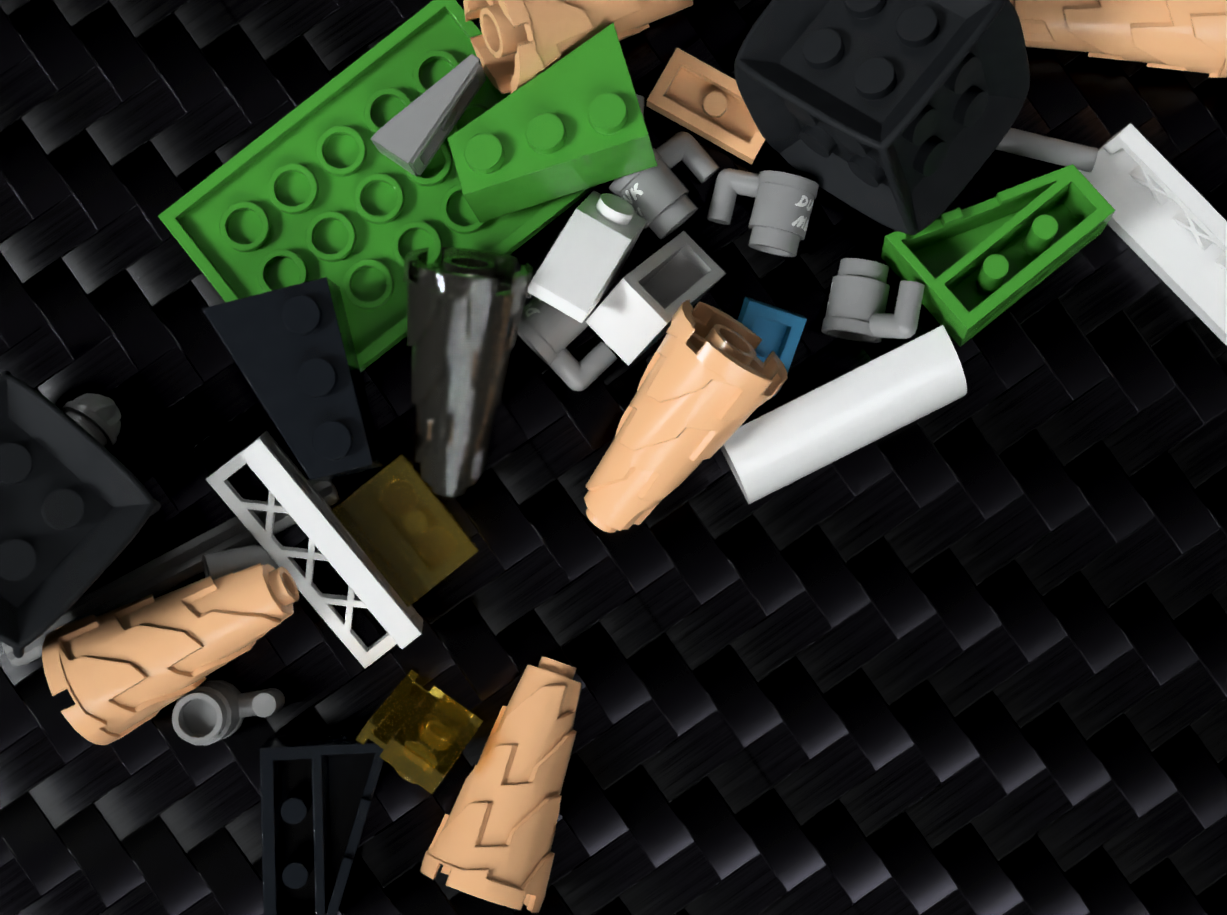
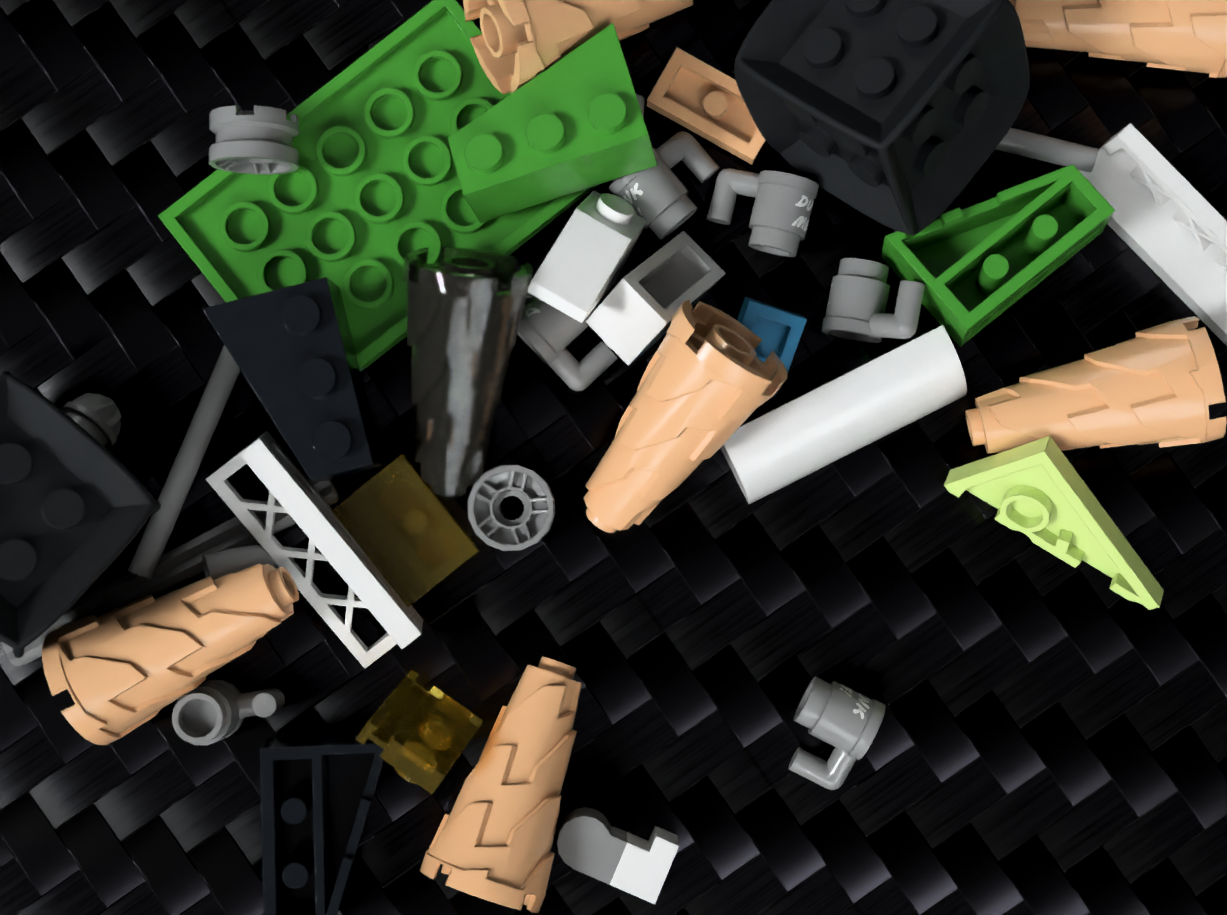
light grey slope [371,54,486,177] -> none
none -> light grey bar [128,345,240,580]
none -> light grey wheel [209,105,299,175]
none -> light grey wheel [468,465,555,551]
none -> leg [557,807,679,904]
none -> light grey piece [788,676,886,790]
none -> yellowish green wing [944,436,1164,610]
none -> light nougat cone [965,316,1227,453]

